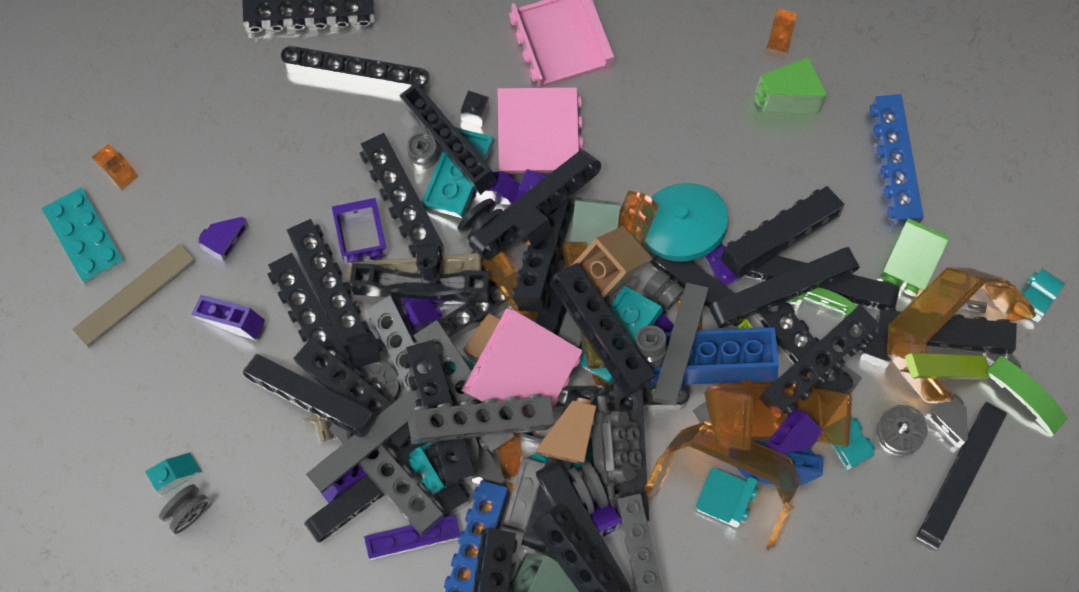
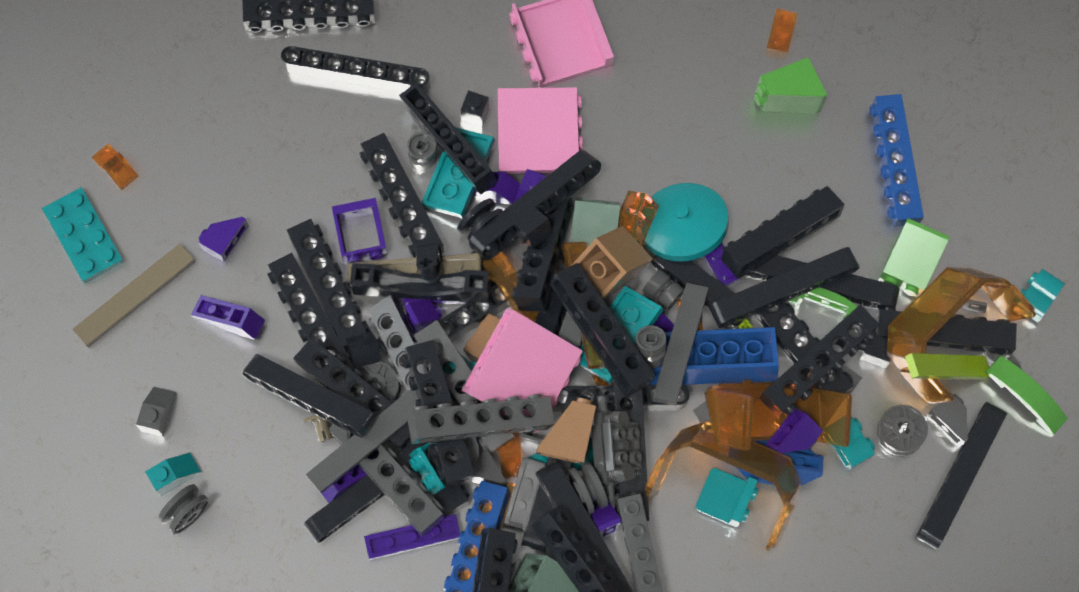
none -> dark grey slope [136,387,176,436]

